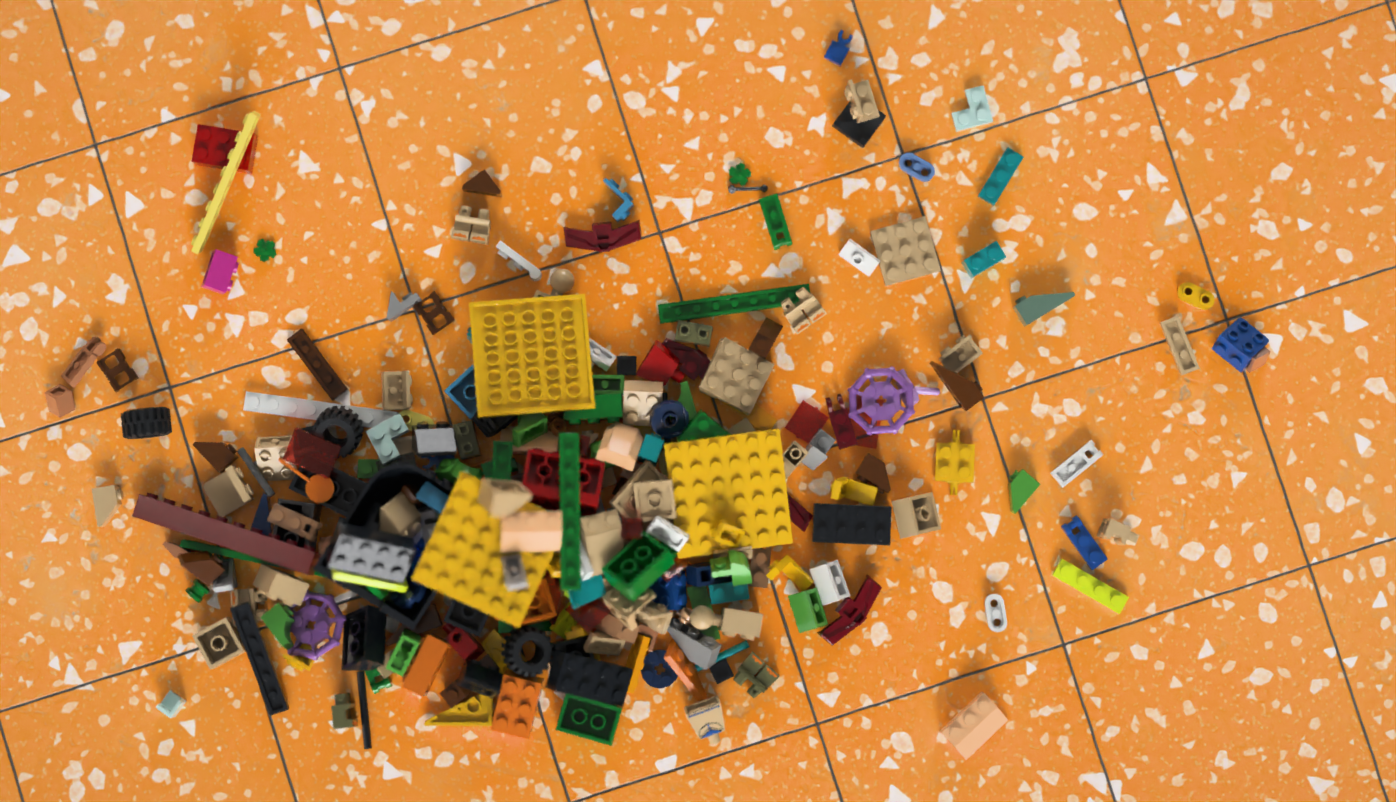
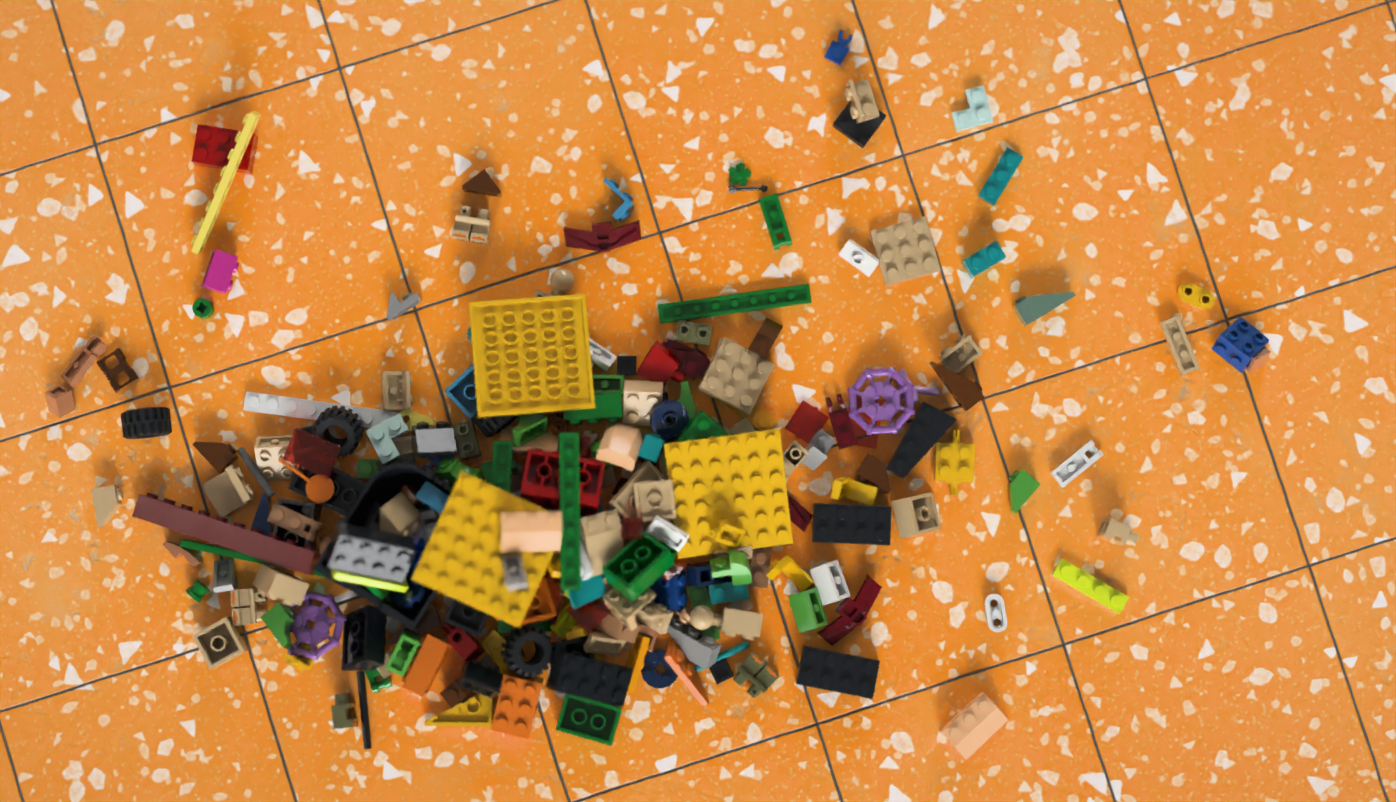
light aqua panel [155,690,186,718] -> none
reddish brown slope [177,551,225,586] -> none
black plate [230,601,290,716] -> none
green plant [253,239,277,262] -> none
reddish brown tile [287,328,348,401] -> none
reddish brown piece [413,291,455,335] -> none
tan slope [477,478,532,517] -> none
white plate [496,240,542,281] -> none
tan torso [683,695,725,745] -> none
tan hips [781,287,827,334] -> none
medium blue plate [898,153,935,182] -> none
blue plate [1061,515,1108,570] -> none
none -> green wheel [192,299,214,319]
none -> black brick [796,645,880,699]
none -> black wedge [886,401,957,479]

